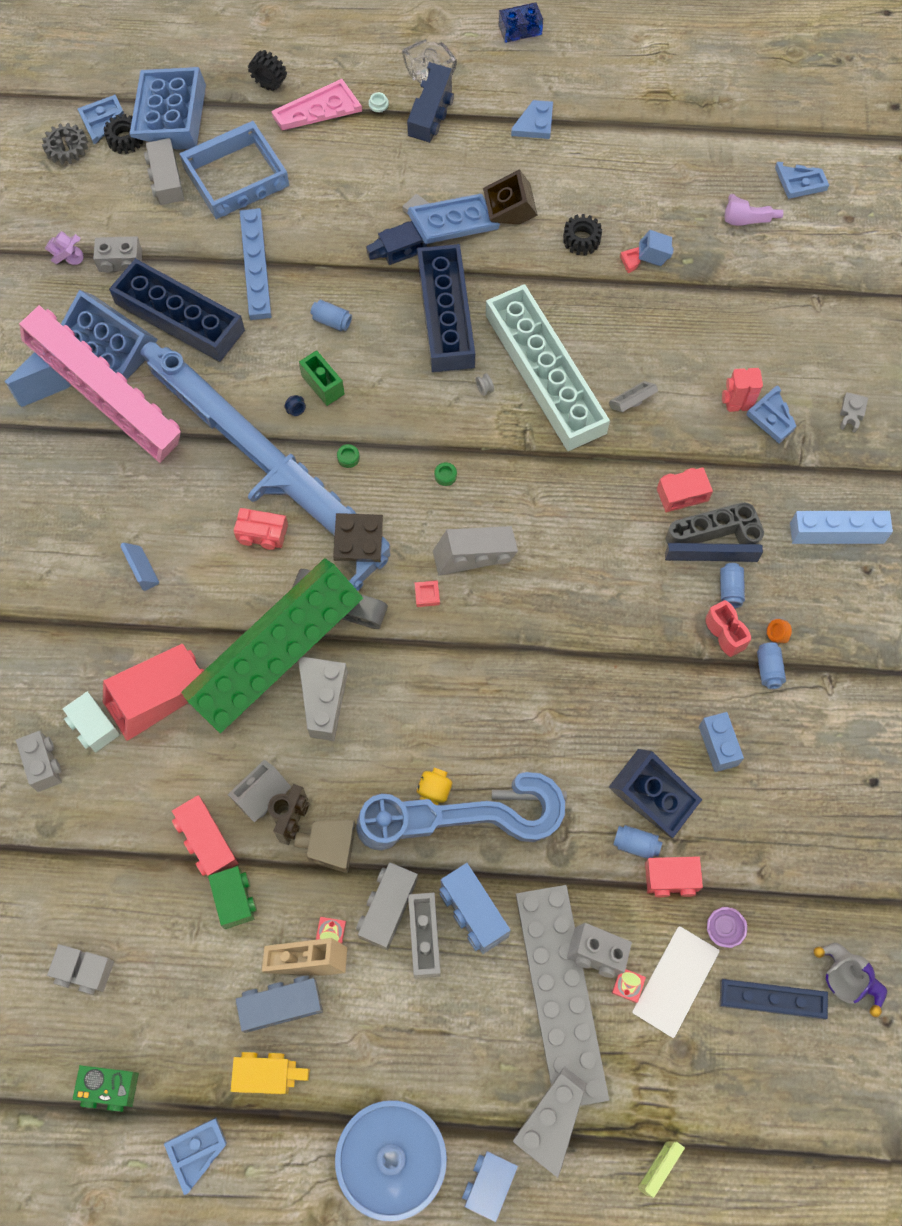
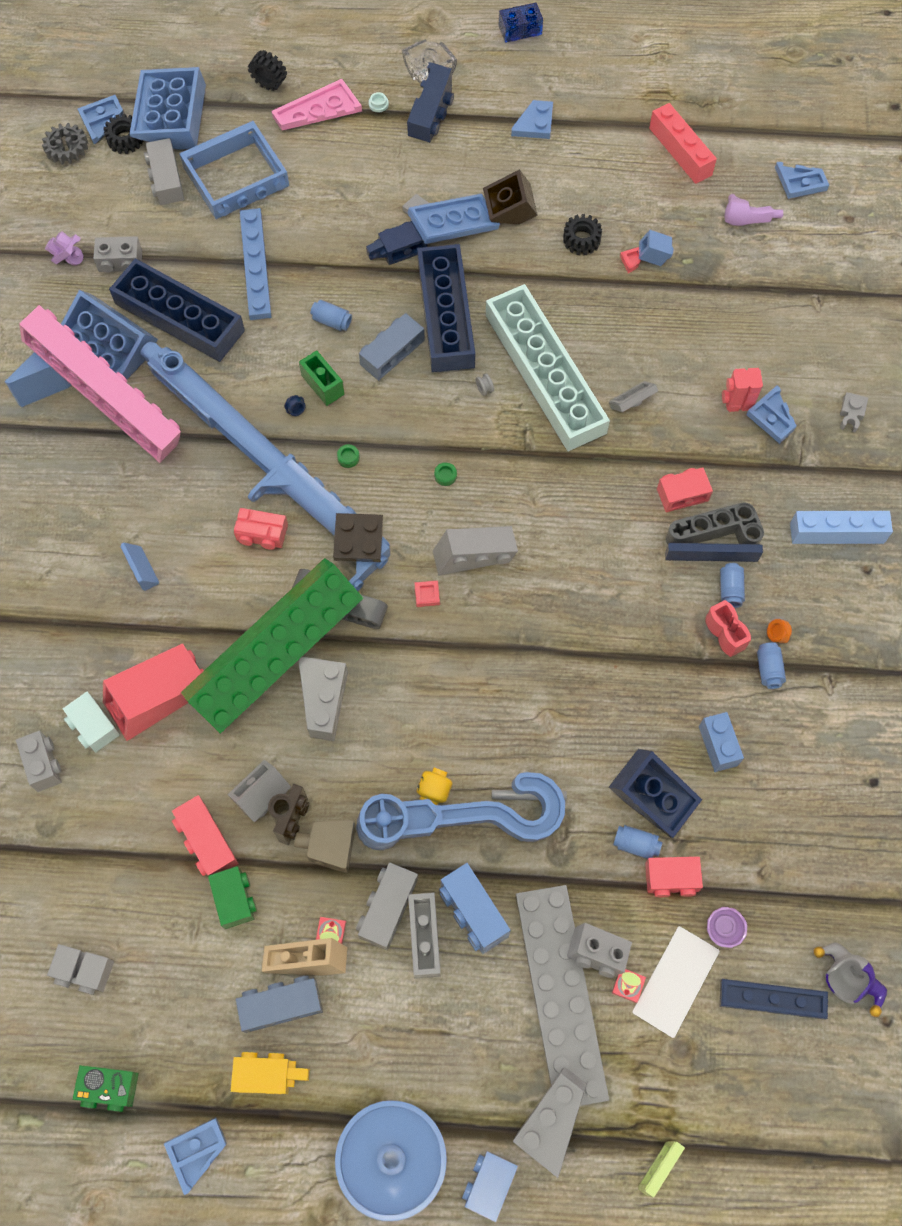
none -> sand blue brick [359,313,425,381]
none -> coral brick [649,103,717,184]

